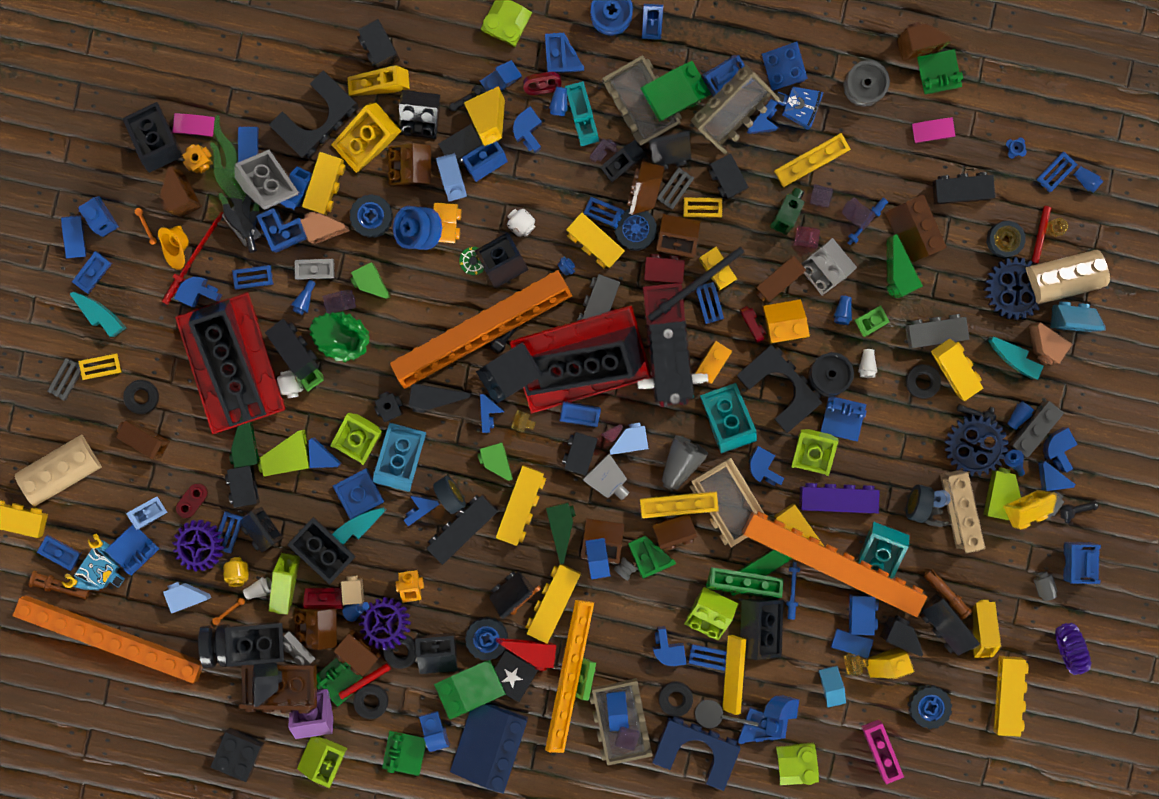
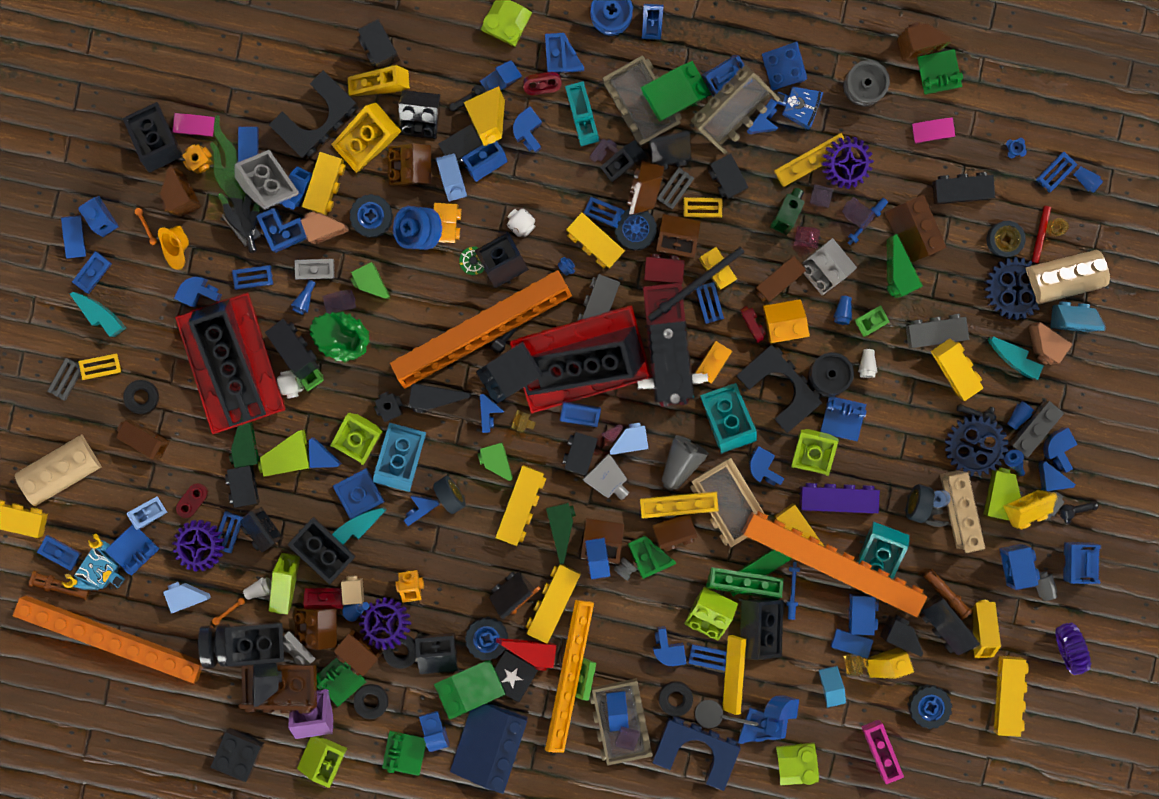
red sword [162,212,224,305] -> none
yellow head [223,557,249,587] -> none
red bar [338,663,391,700] -> none
black brick [426,494,499,565] -> none
blue cone [549,87,568,116] -> none
black tyre [906,364,941,399] -> none
none -> dark purple gear [821,136,874,189]
none -> blue brick [999,544,1040,590]

